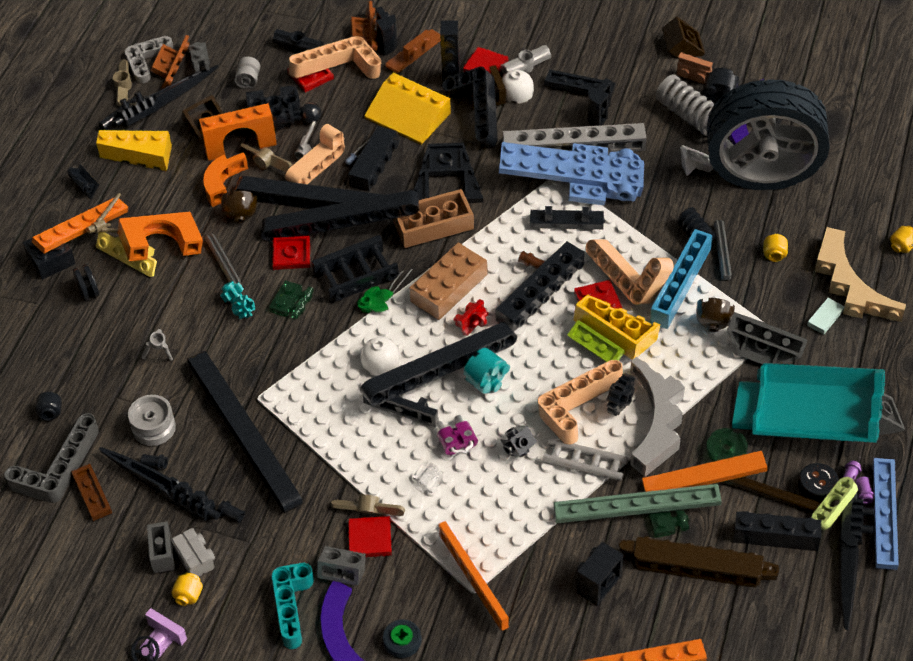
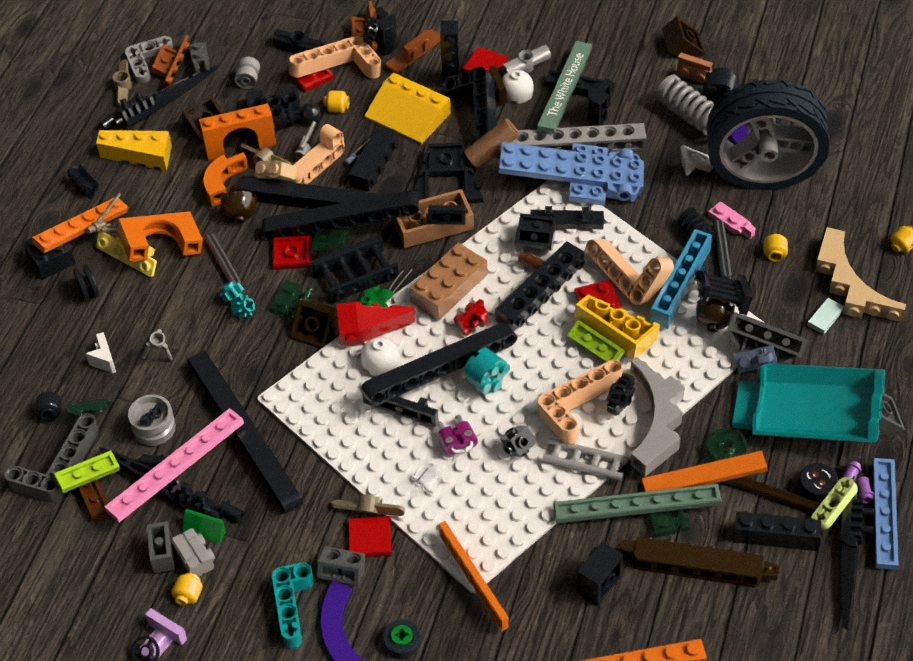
none -> lime plate [54,451,120,493]
none -> clear green plate [67,398,111,416]
none -> white slope [86,332,116,373]
none -> bright pink plate [105,408,244,522]
none -> black piece [139,403,163,426]
none -> green slope [183,509,226,543]
none -> tan brick [255,160,297,182]
none -> dark brown slope [290,299,338,348]
none -> clear green plate [312,229,349,253]
none -> yellow head [324,90,349,114]
none -> red wedge [336,302,415,346]
none -> black gear [362,17,378,44]
none -> black brick [428,205,466,225]
none -> medium nougat piece [465,118,520,168]
none -> black brick [514,213,557,251]
none -> sand green tile [537,41,592,134]
none -> black fence [695,265,753,315]
none -> bright pink hinge [708,201,756,239]
none -> sand blue hinge [734,345,778,373]

